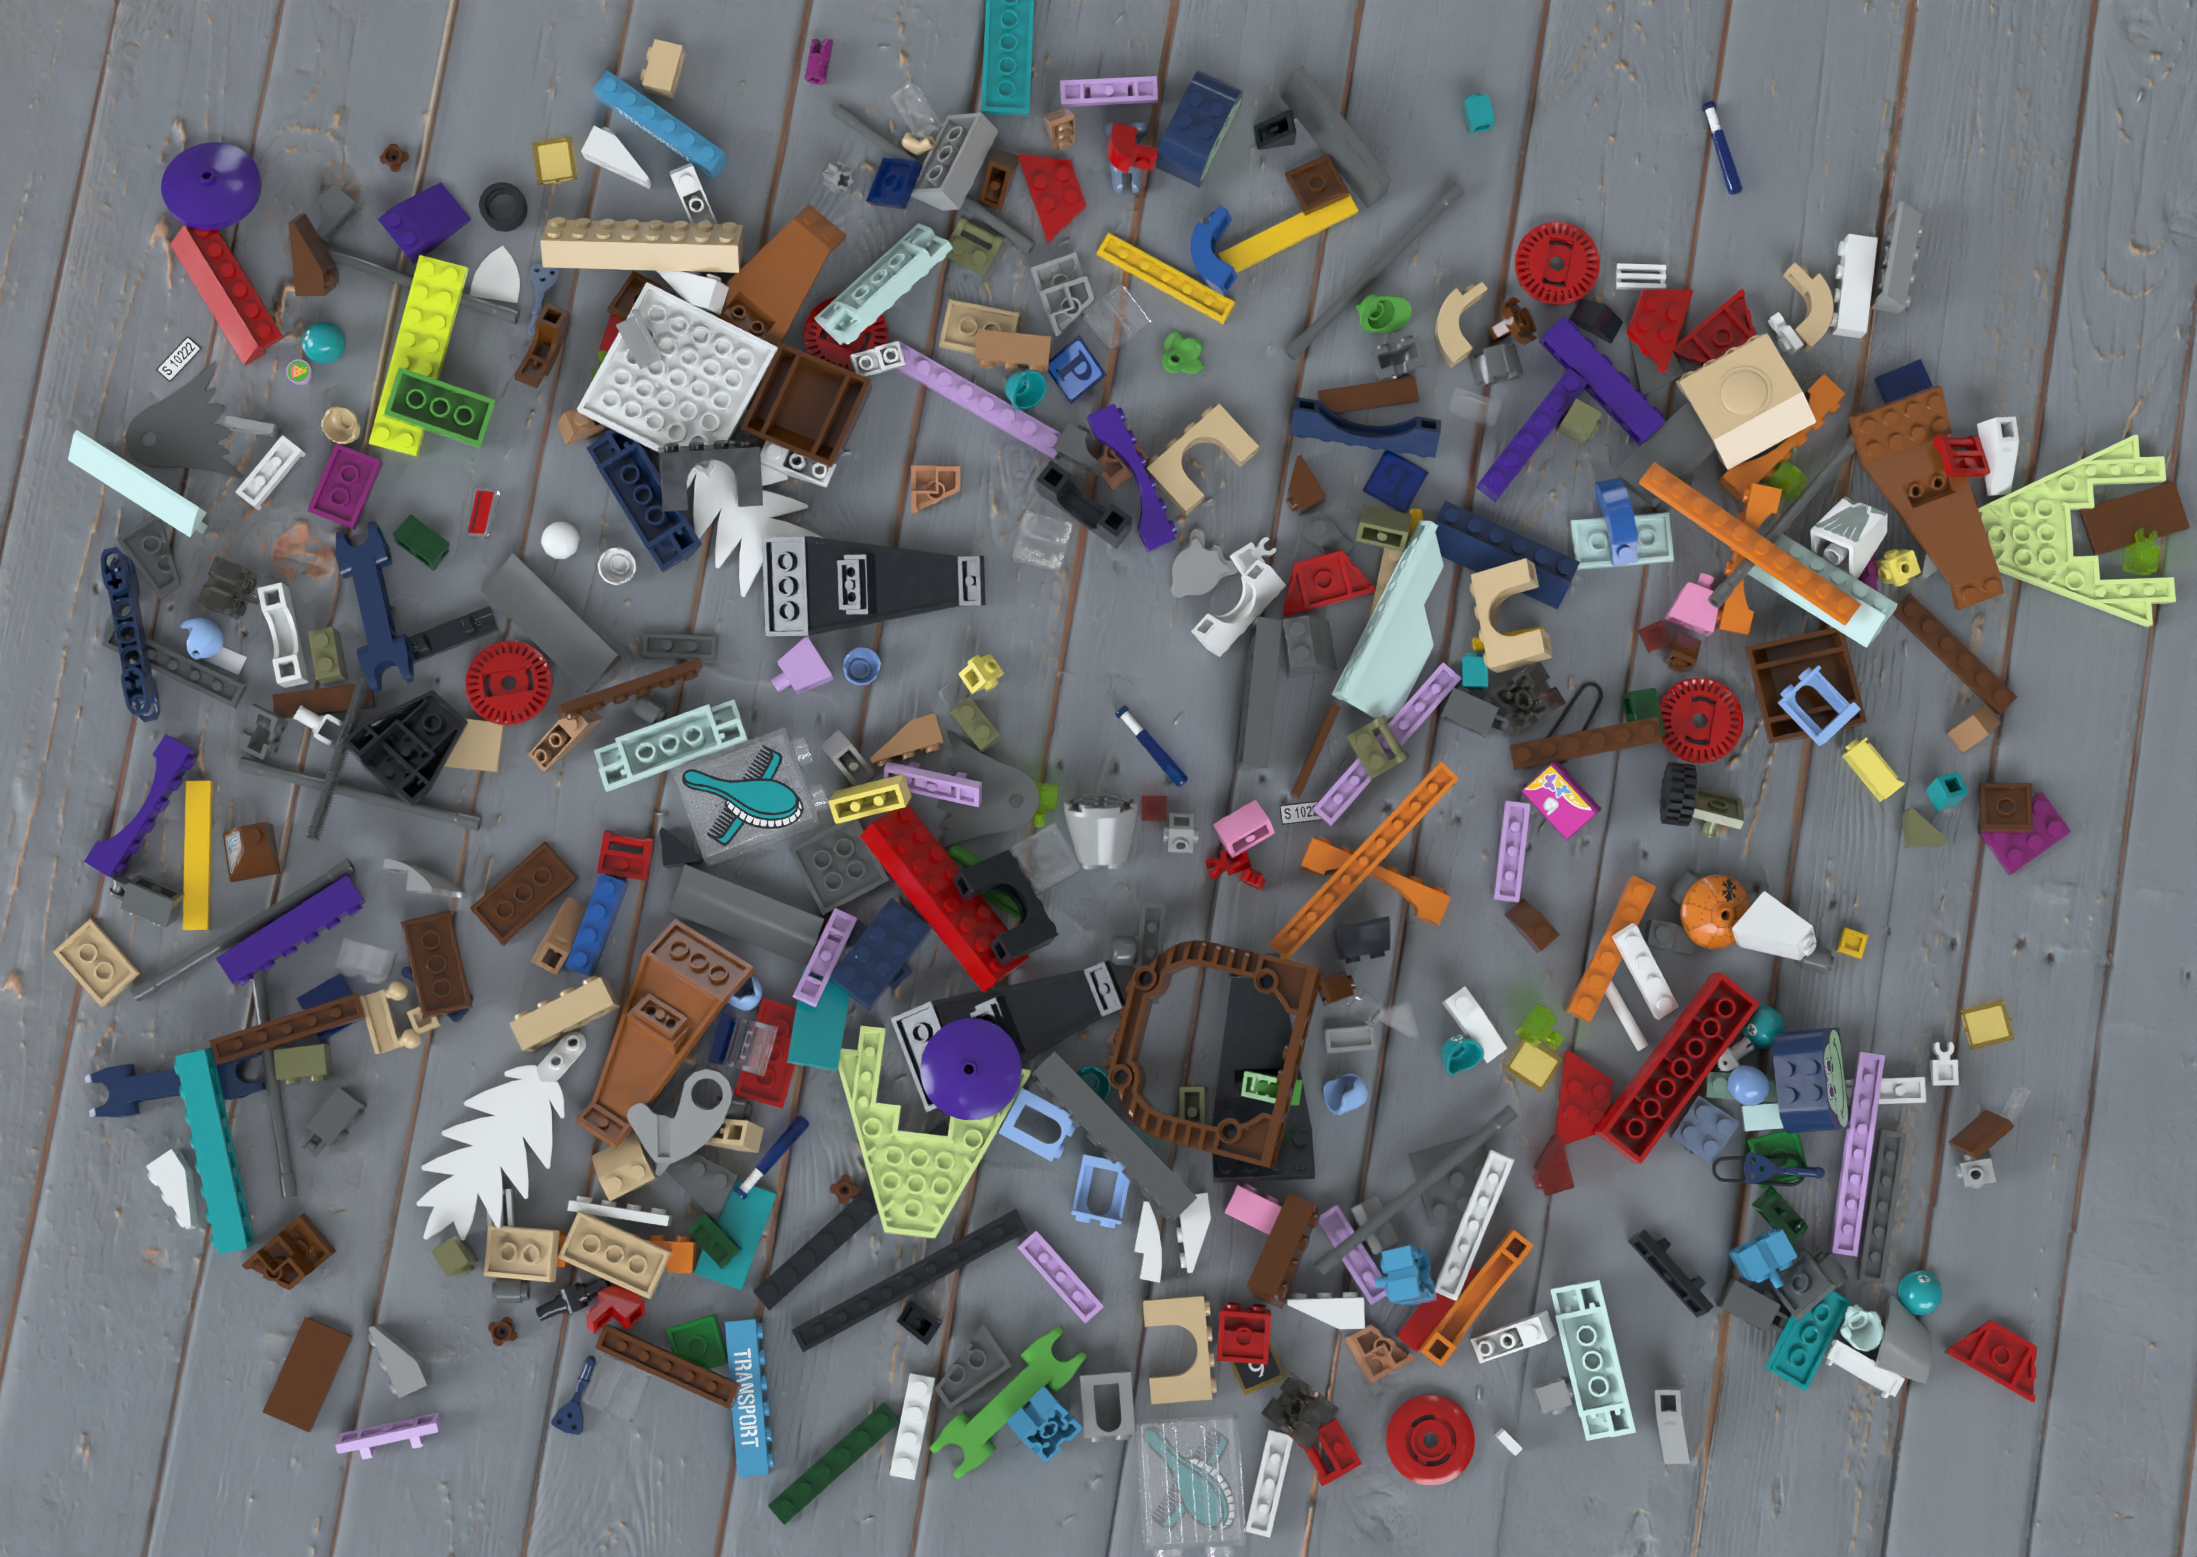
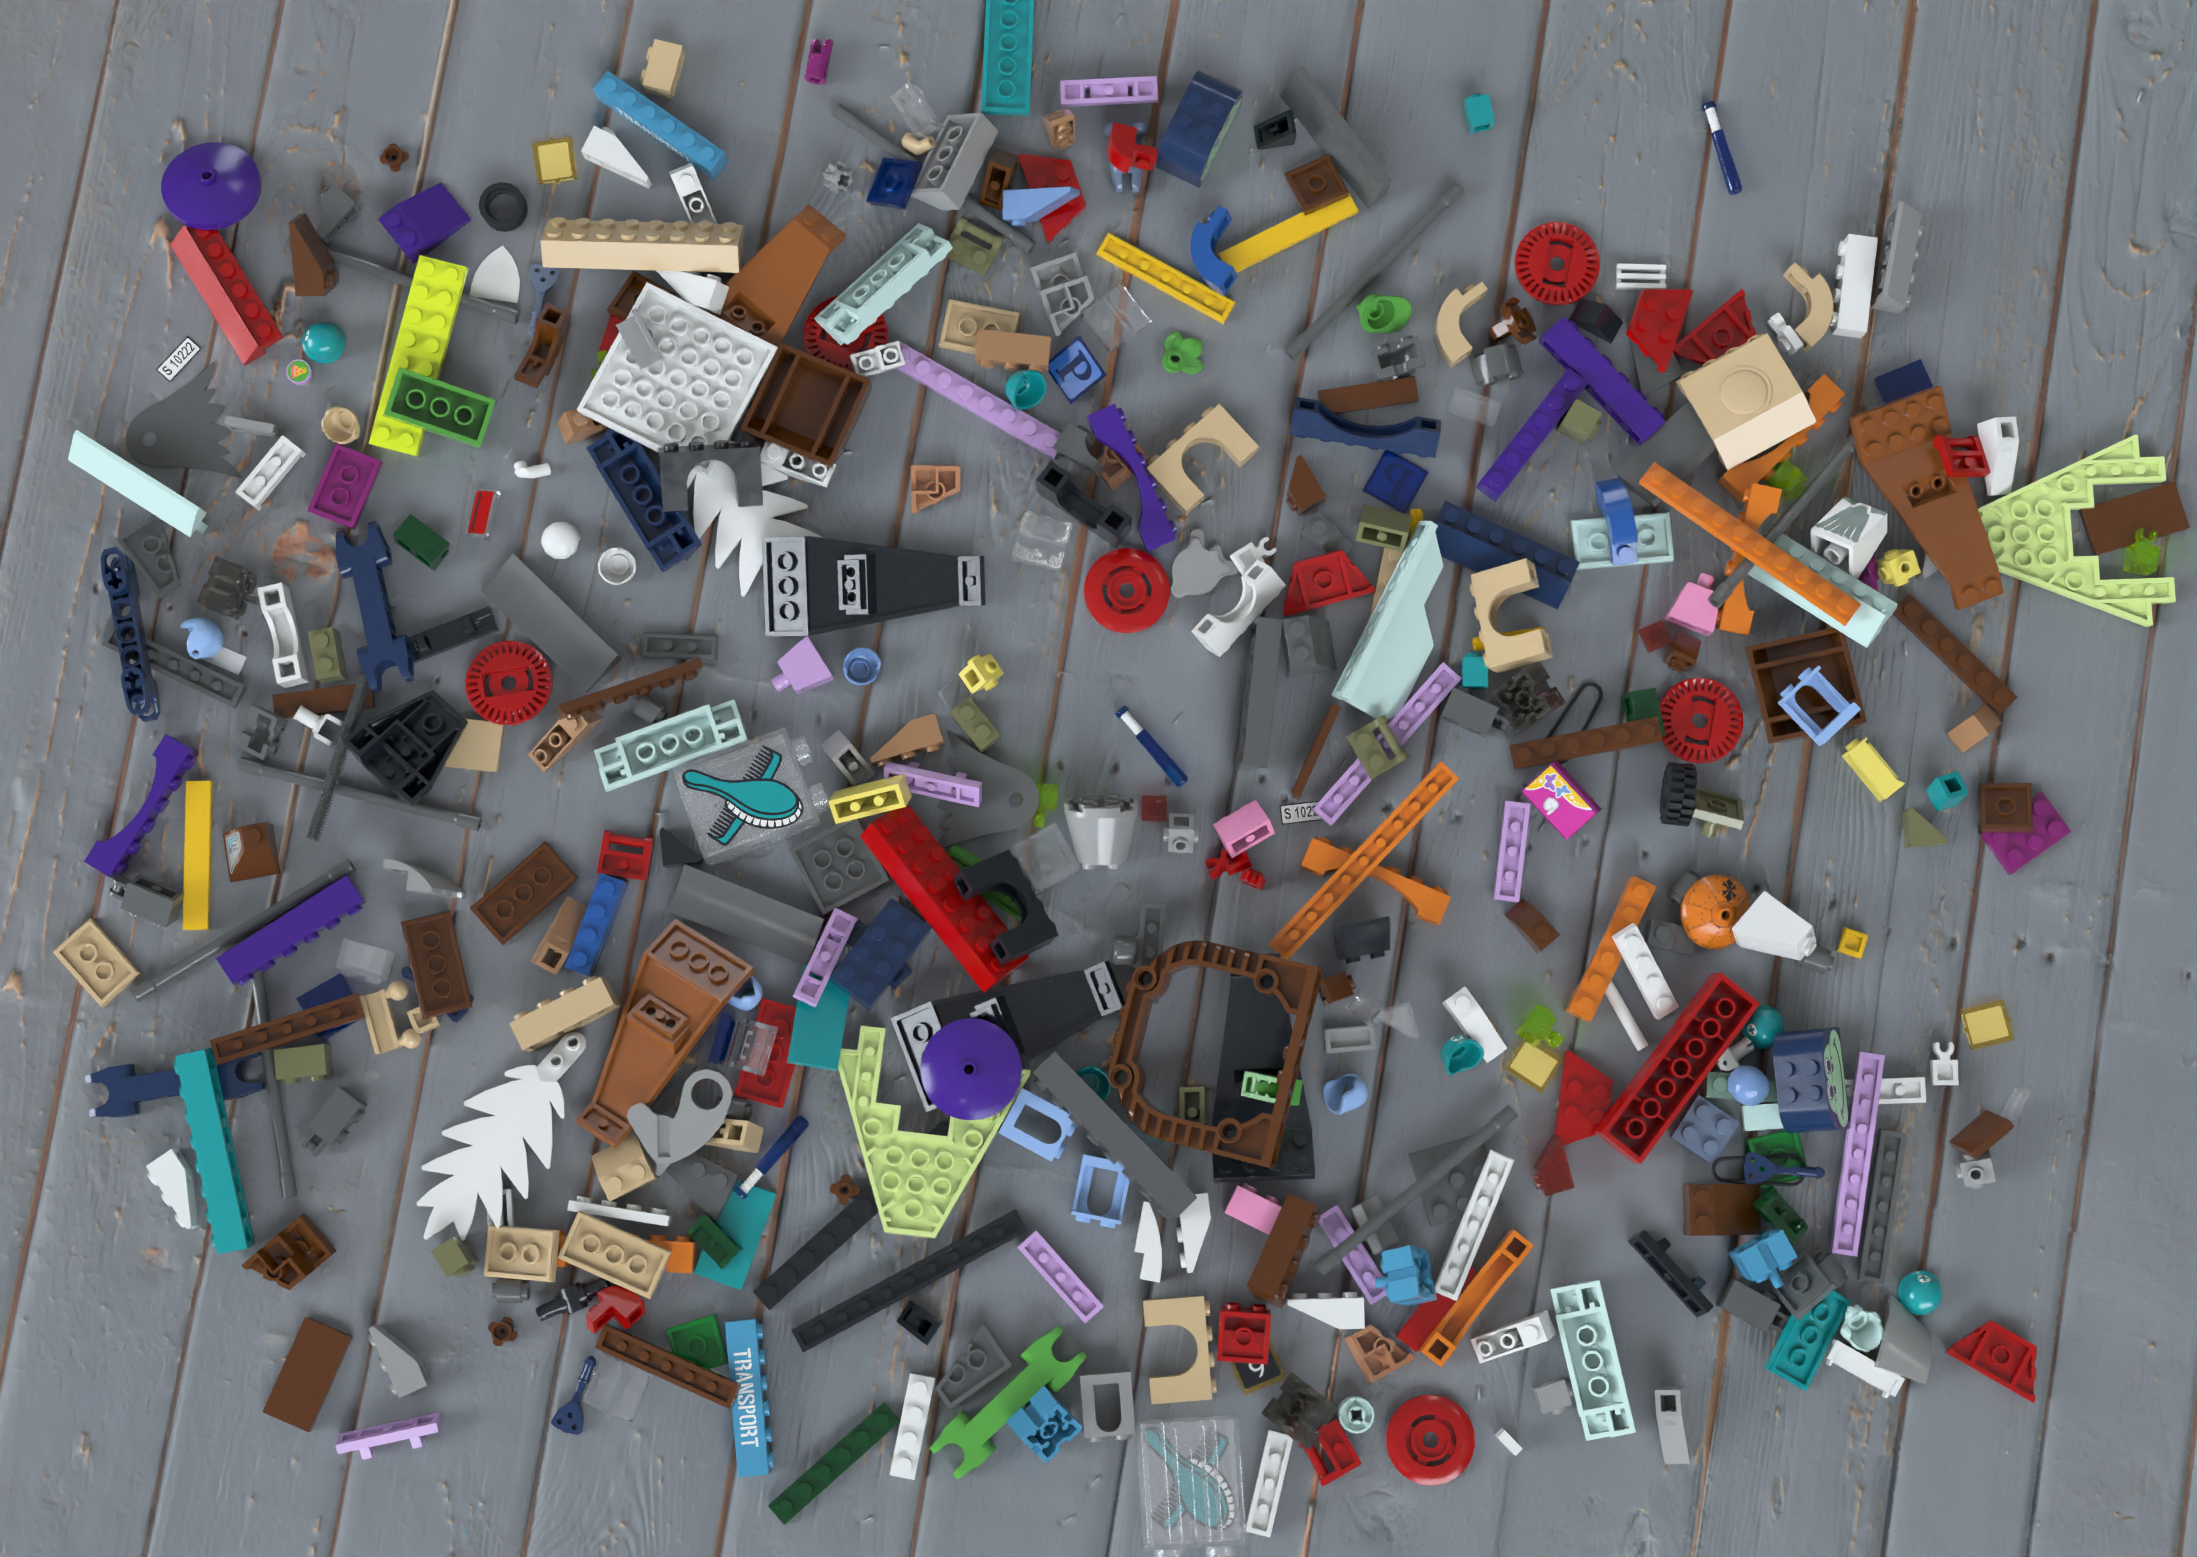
none -> white arm [514,461,551,478]
none -> medium blue slope [1003,187,1080,227]
none -> red piece [1084,548,1170,634]
none -> light aqua wheel [1337,1395,1374,1434]
none -> reddish brown slope [1683,1184,1761,1236]

